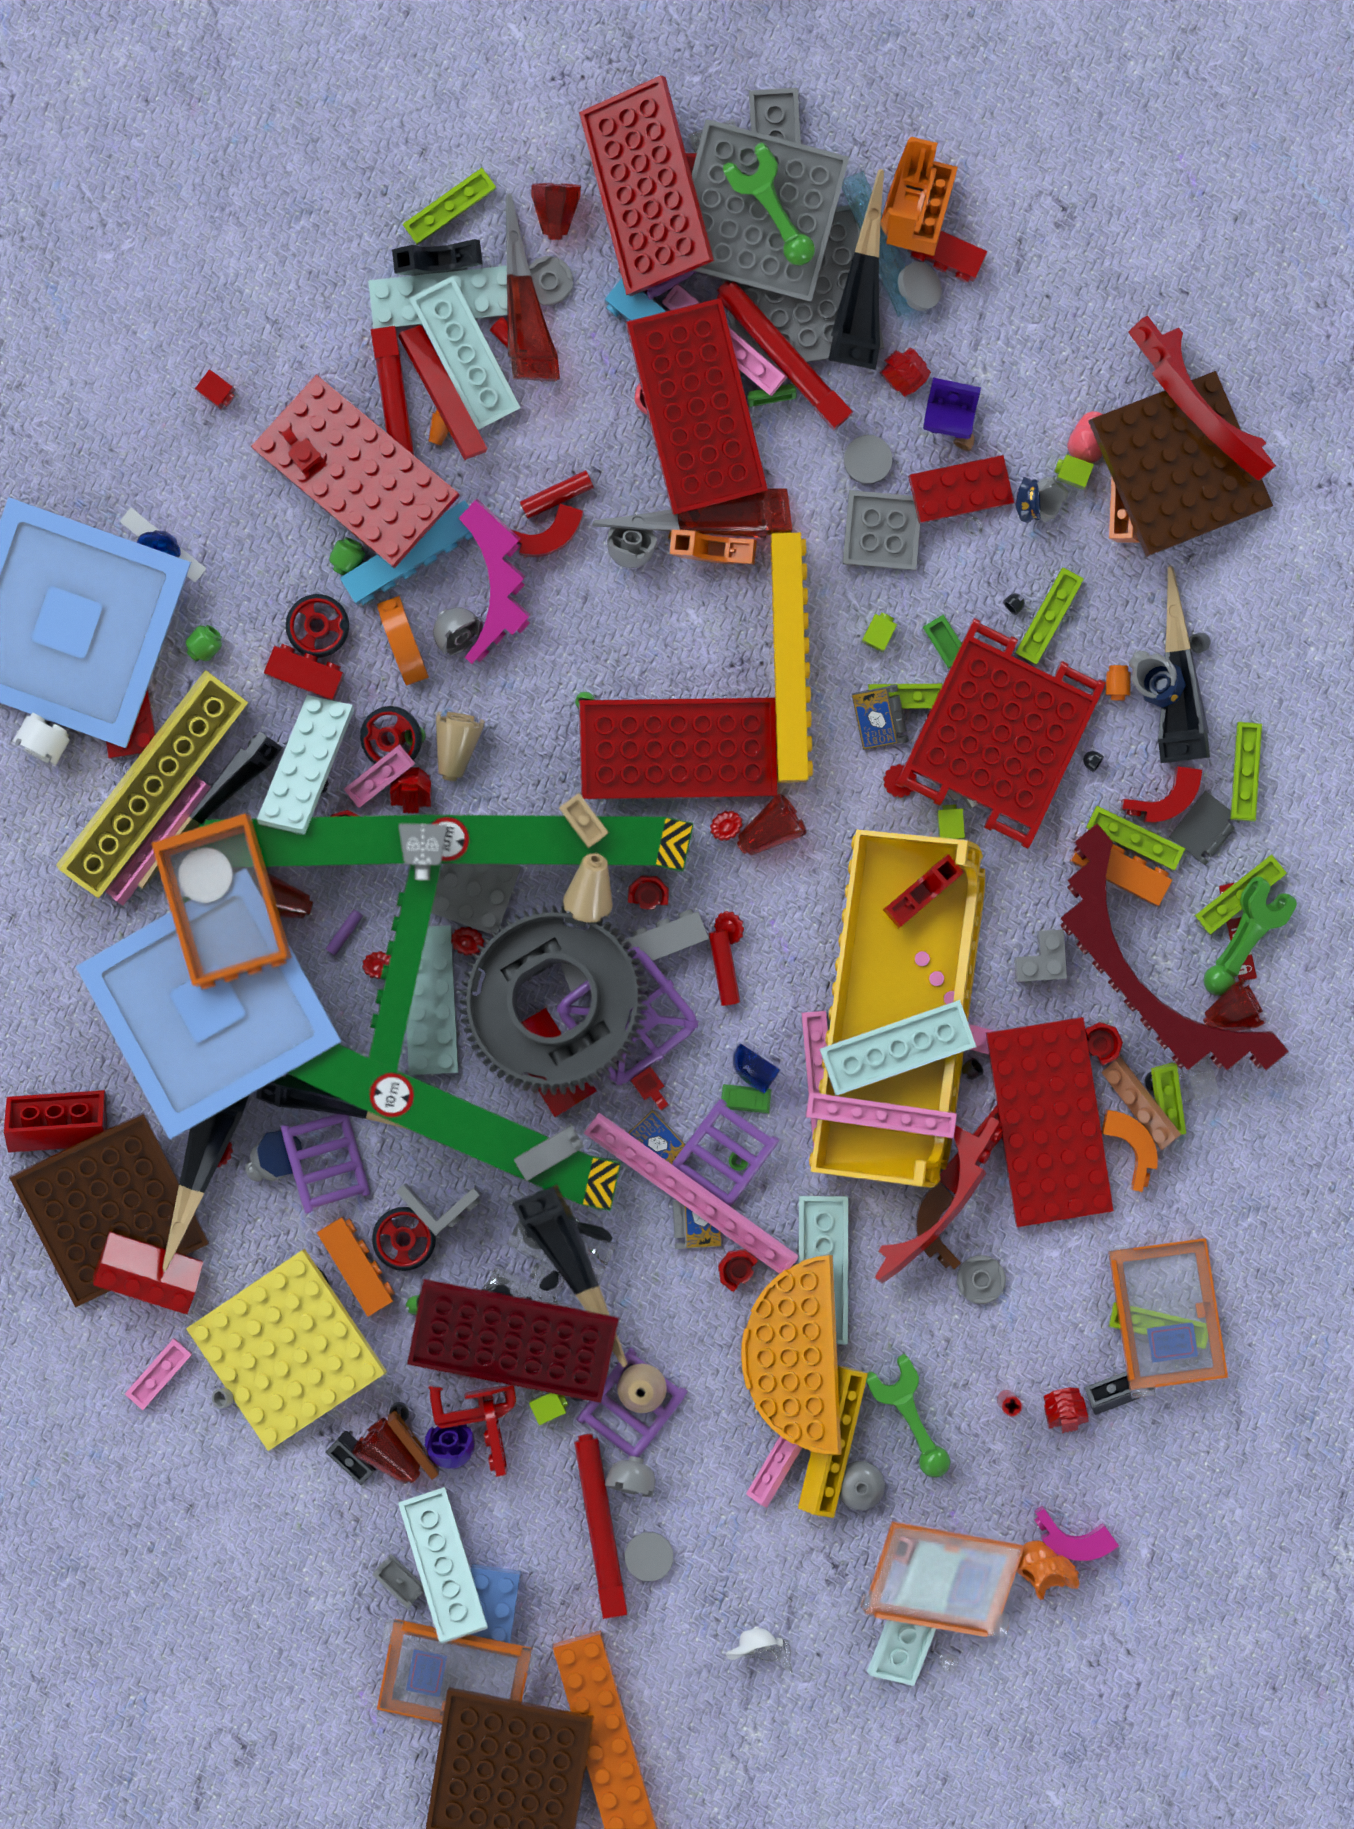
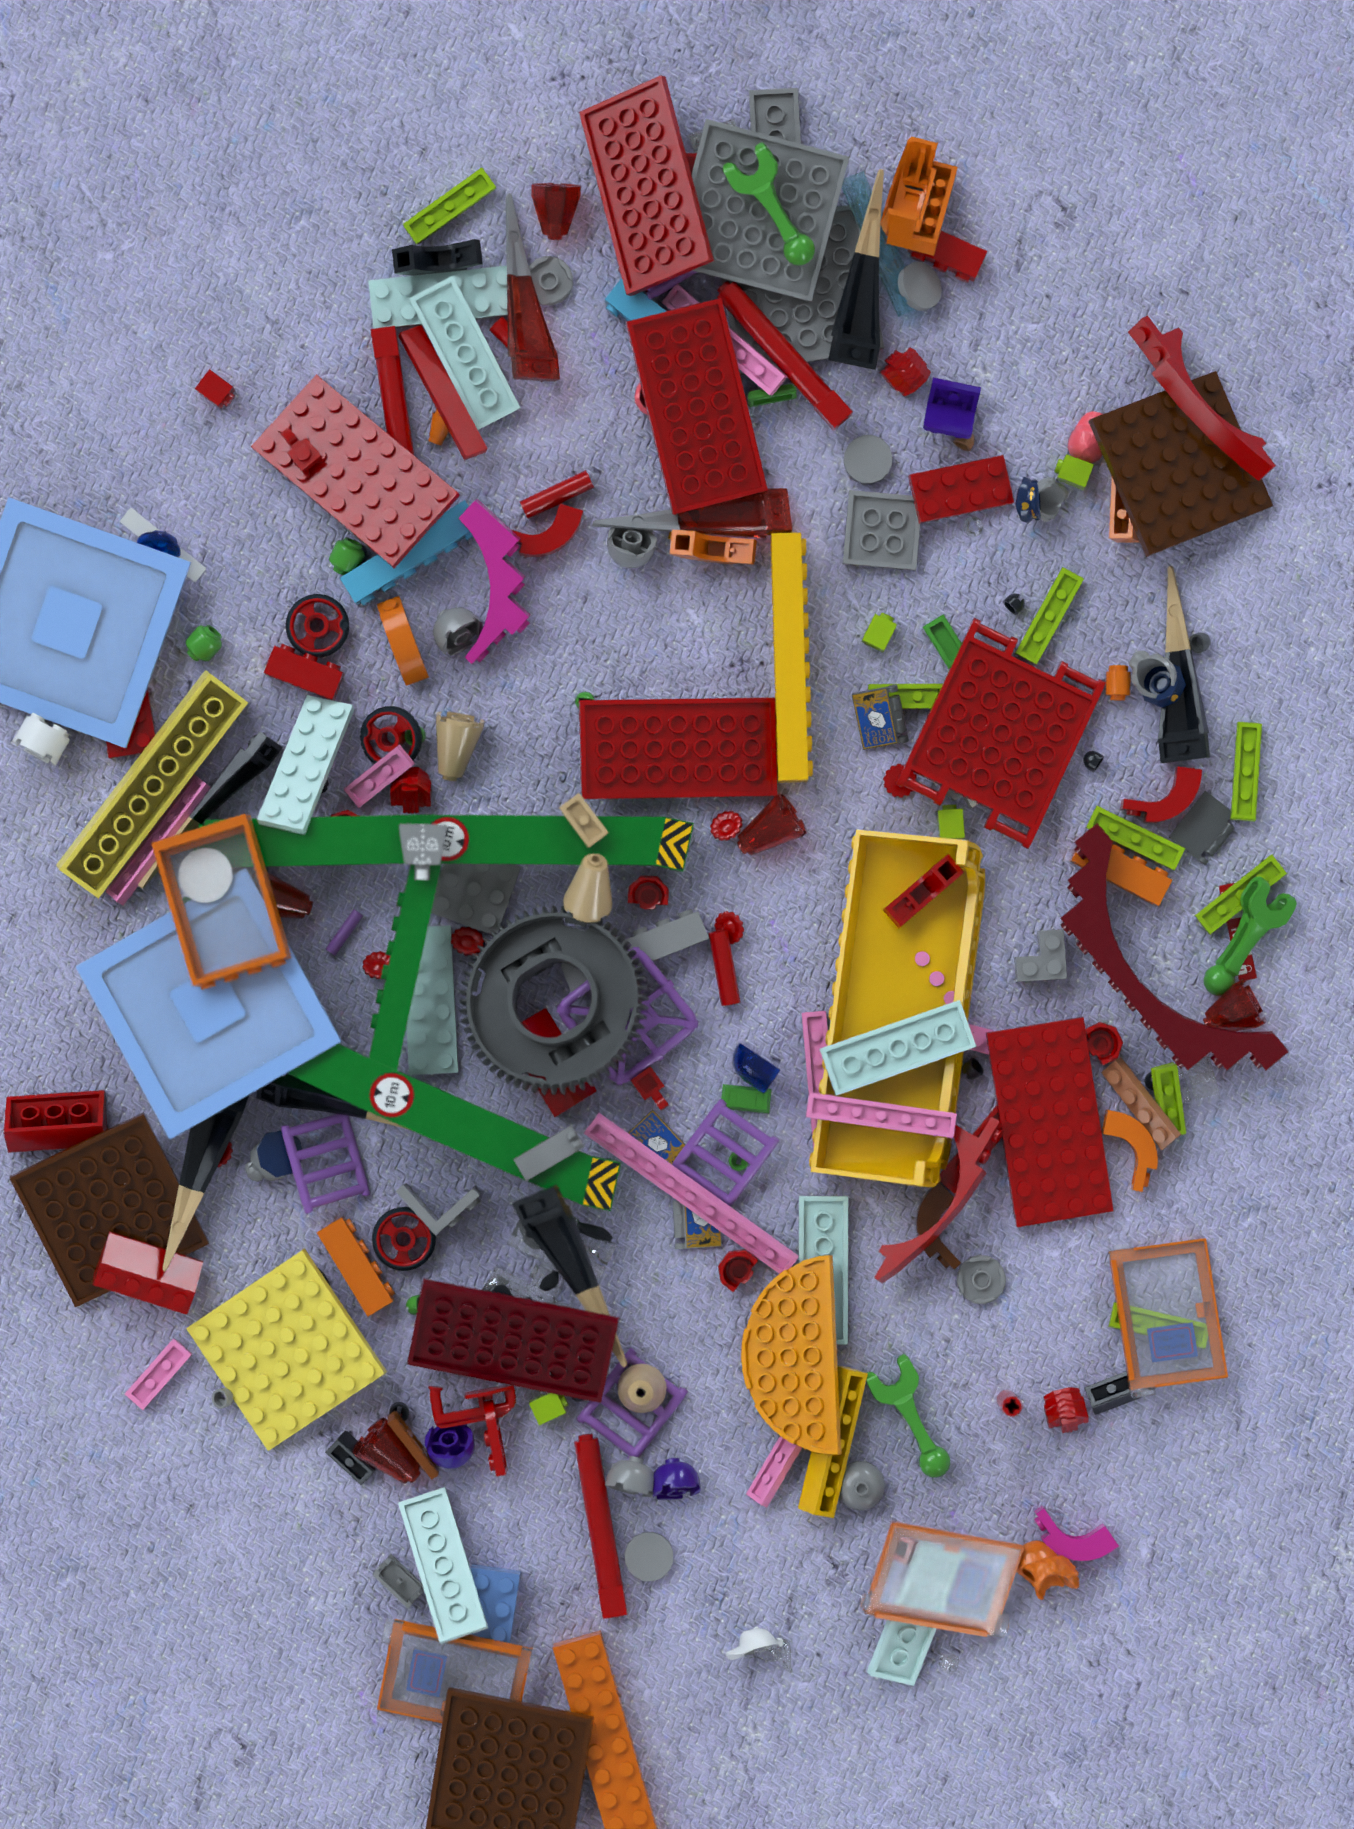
none -> dark purple cylinder [653,1458,701,1500]

